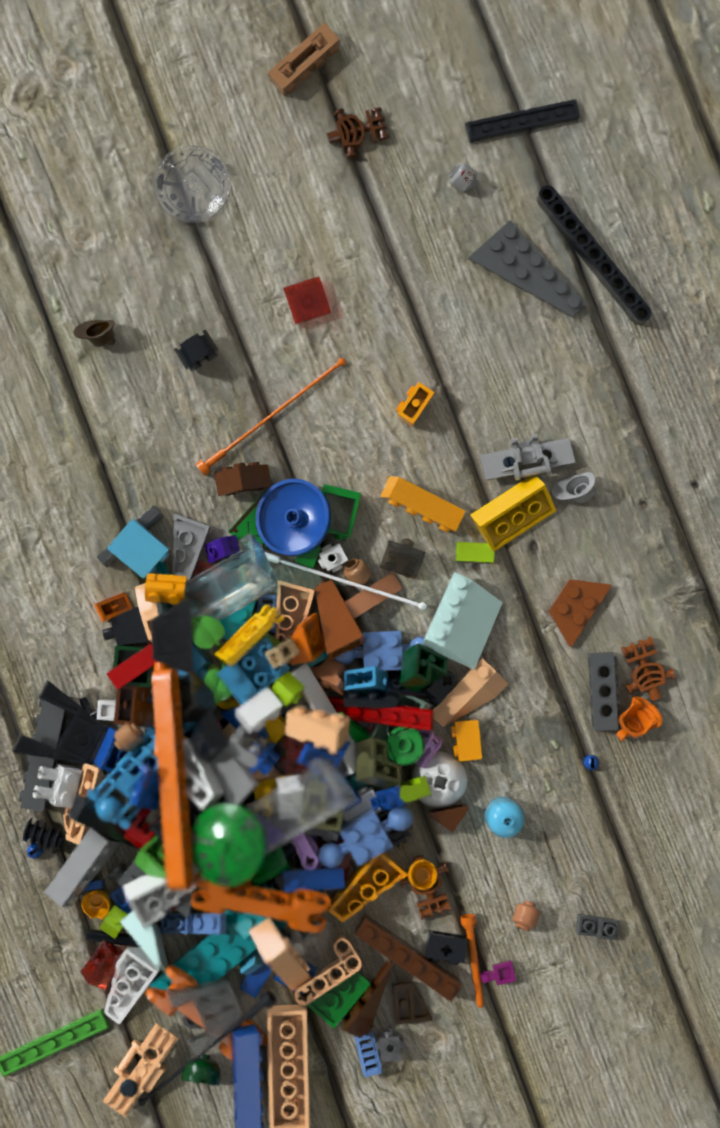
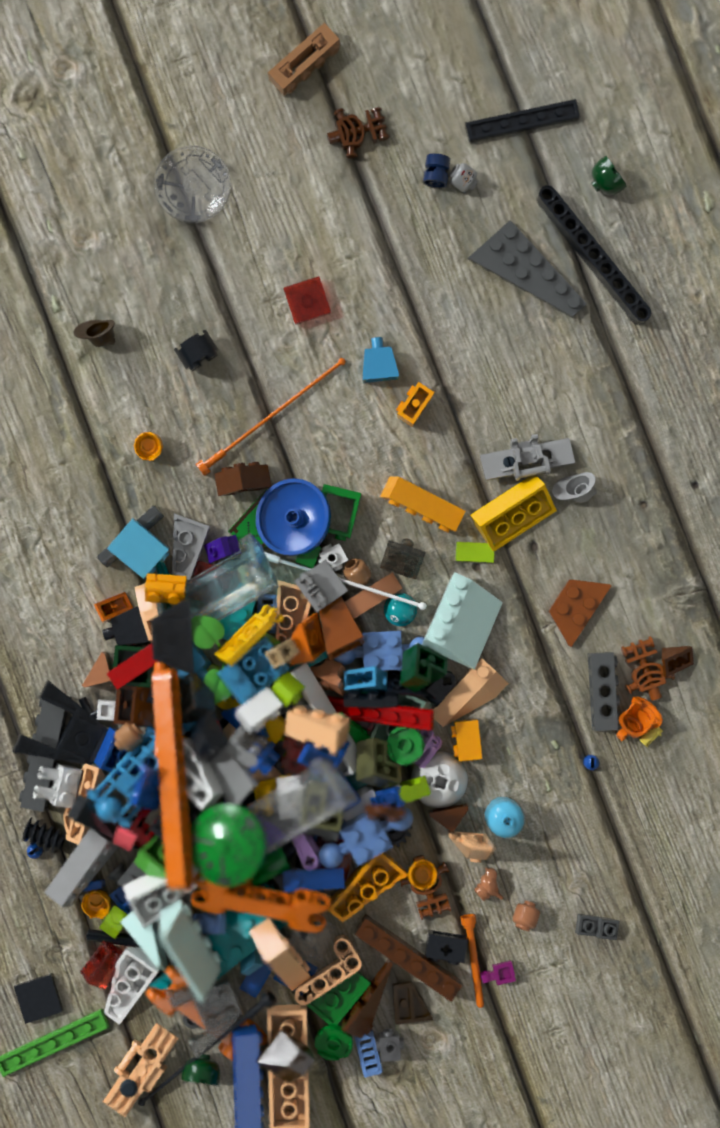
none -> black tile [14,973,63,1024]
none -> nougat slope [82,652,112,687]
none -> coral slope [112,827,137,852]
none -> light orange hair [134,432,163,461]
none -> light aqua slope [160,899,221,1003]
none -> slope [257,1029,315,1083]
none -> light grey hinge [294,560,348,612]
none -> green tile [314,1025,353,1061]
none -> dark azure torso [363,337,399,383]
none -> reddish brown plate [363,804,406,823]
none -> teal helmet [384,593,417,626]
none -> dark blue wheel [423,153,450,188]
none -> light nougat wedge [448,830,494,863]
none -> nougat animal [474,868,503,902]
none -> dark green cylinder [591,156,627,195]
none -> light yellow pin [638,727,663,747]
none -> reddish brown slope [662,646,694,677]

